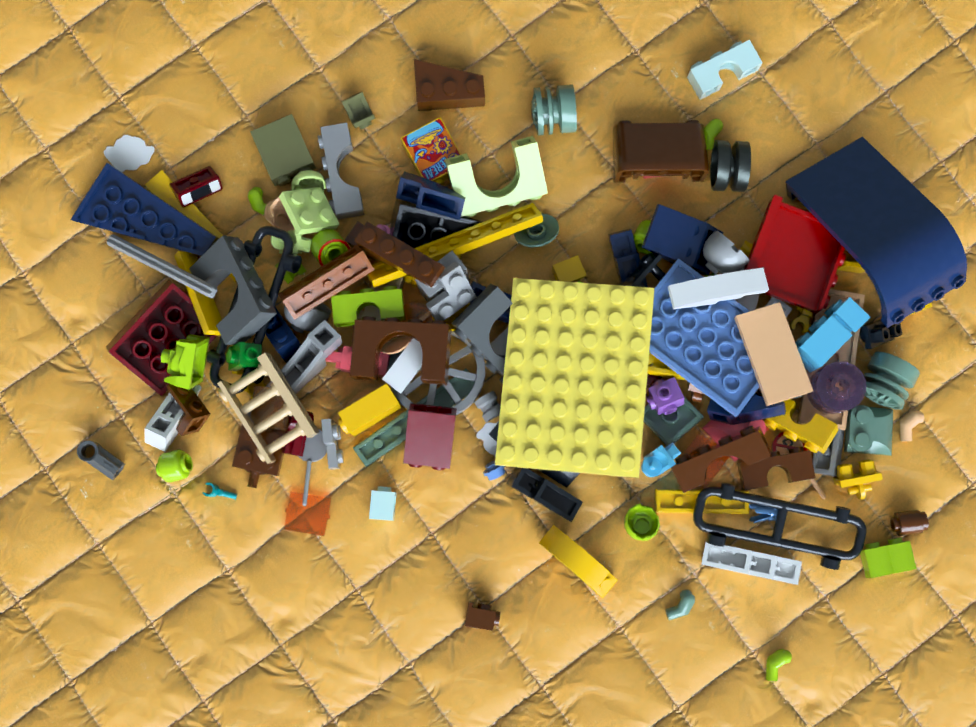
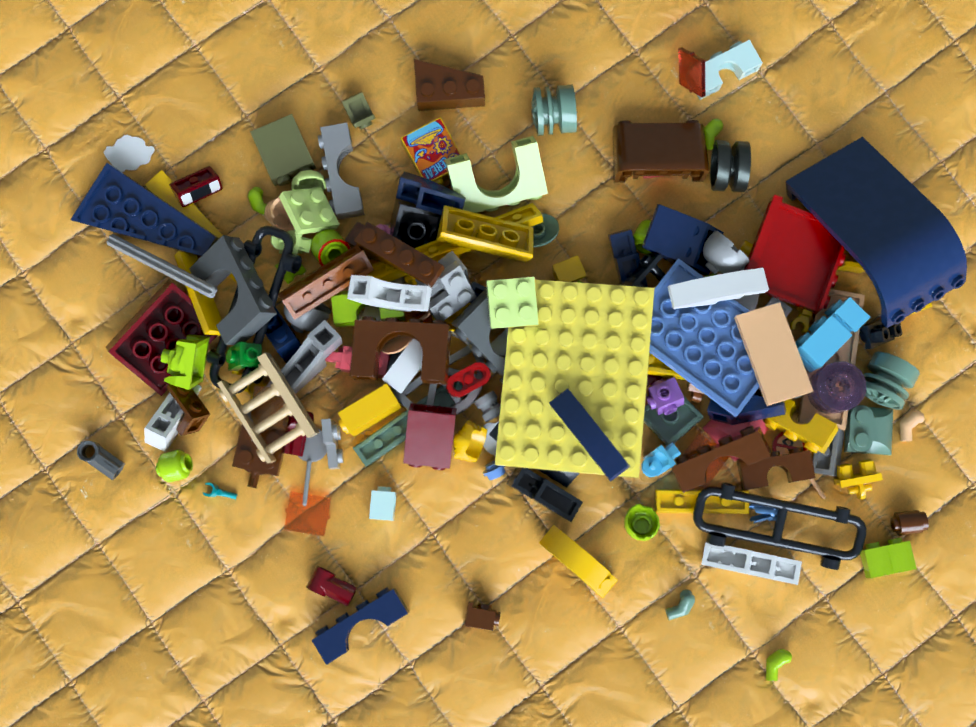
none -> dark red piece [306,566,357,606]
none -> dark blue arch [312,587,409,665]
none -> white arch [347,275,432,312]
none -> yellow slope [436,205,533,263]
none -> red plate [446,362,491,398]
none -> yellow hair [453,420,487,462]
none -> yellowish green plate [486,277,539,329]
none -> dark blue slope [549,388,630,482]
none -> clear red piece [678,47,706,97]

